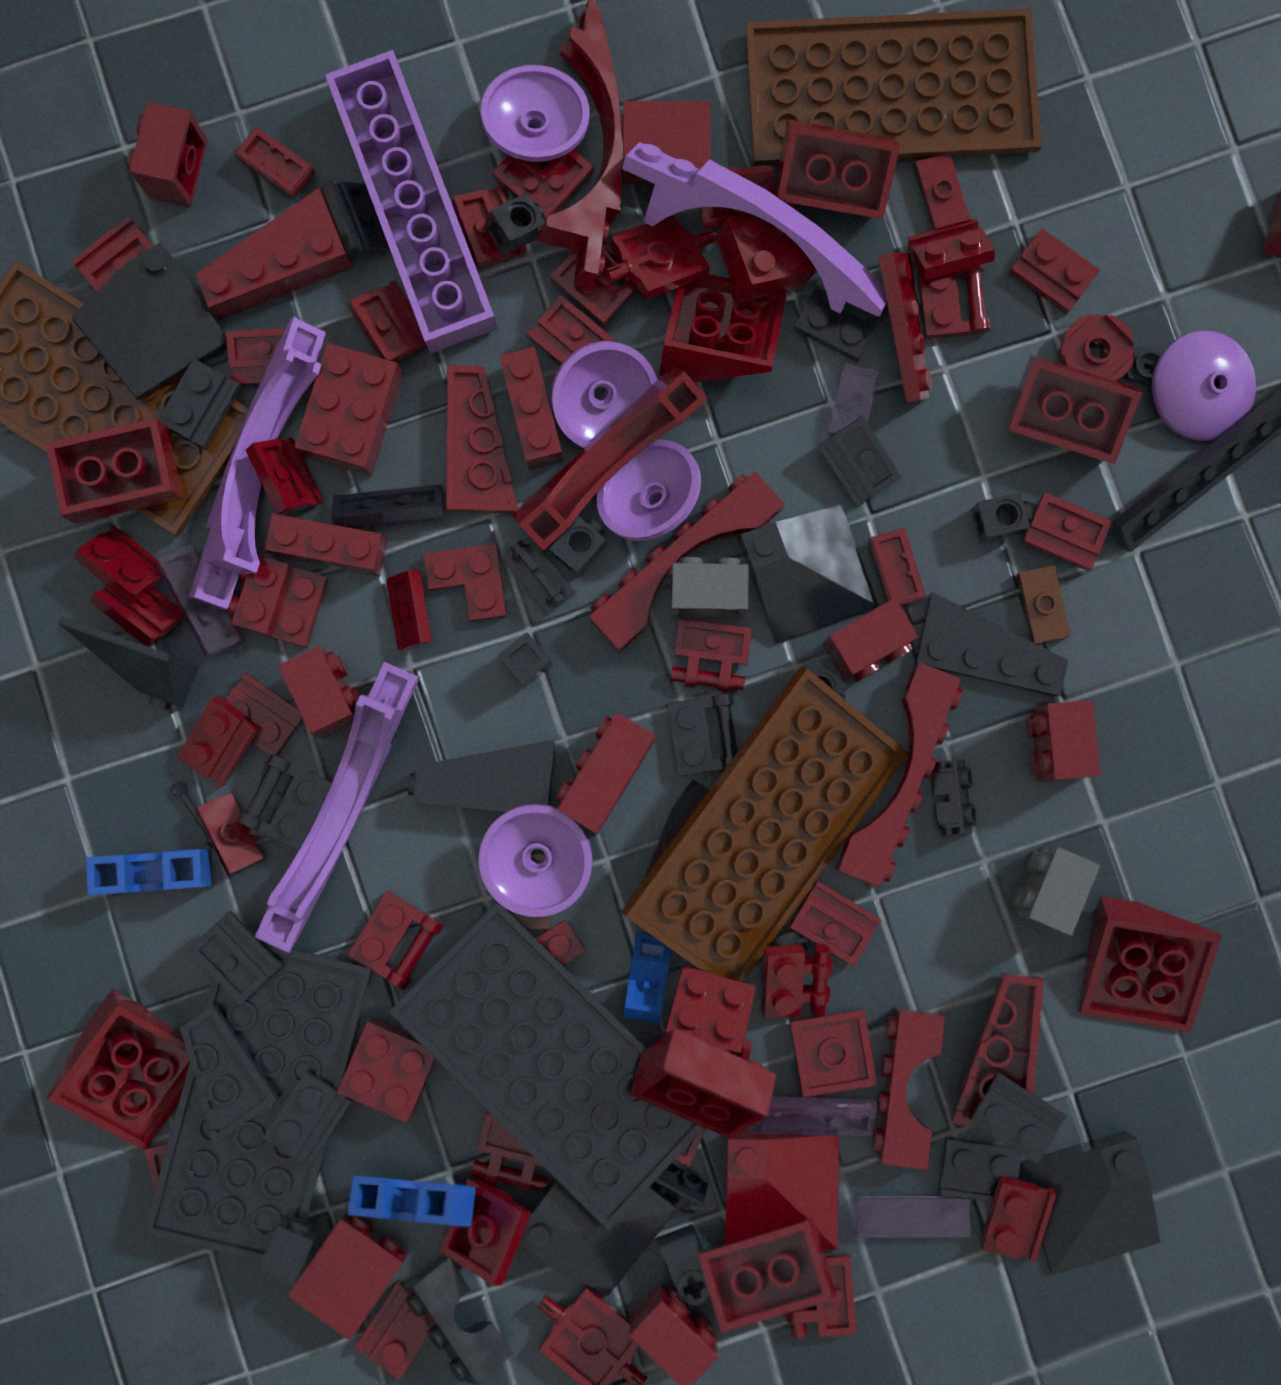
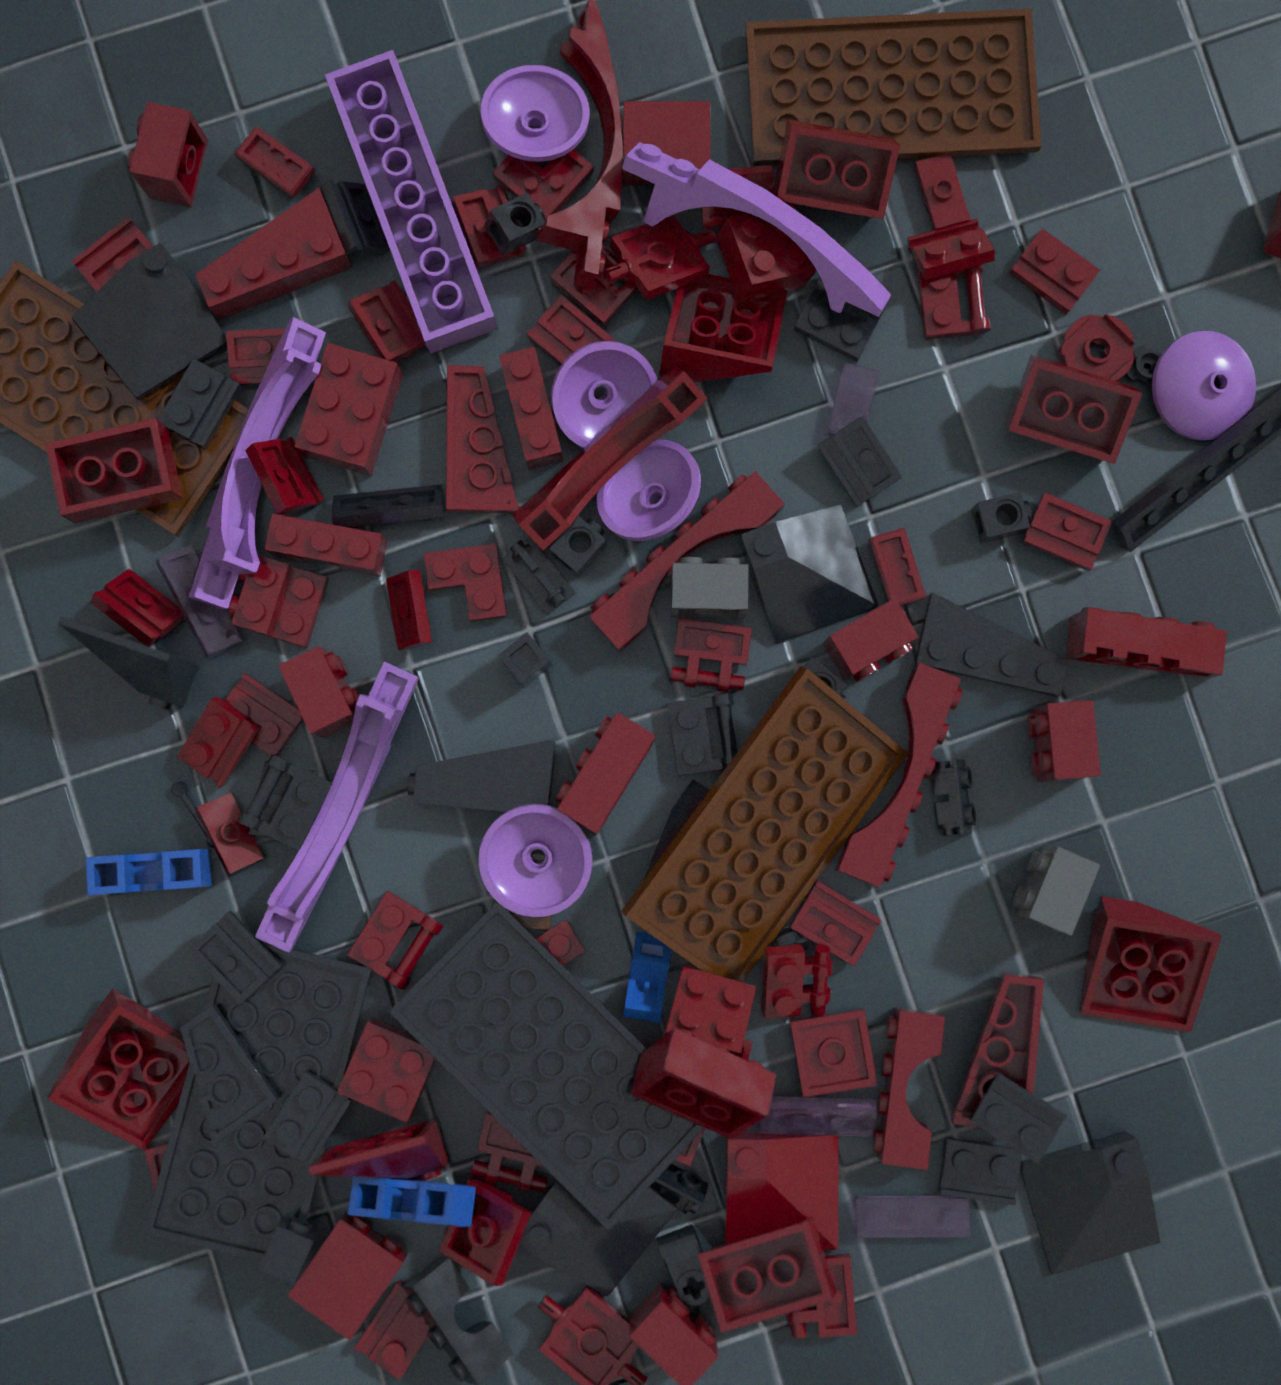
dark red plate [74,524,170,604] -> none
dark red wing [879,252,932,403] -> none
dark red plate [980,1176,1056,1263] -> none
reddish brown plate [1016,565,1071,644] -> none
none -> dark red slope [308,1117,449,1181]
none -> dark red wedge [1066,607,1227,678]

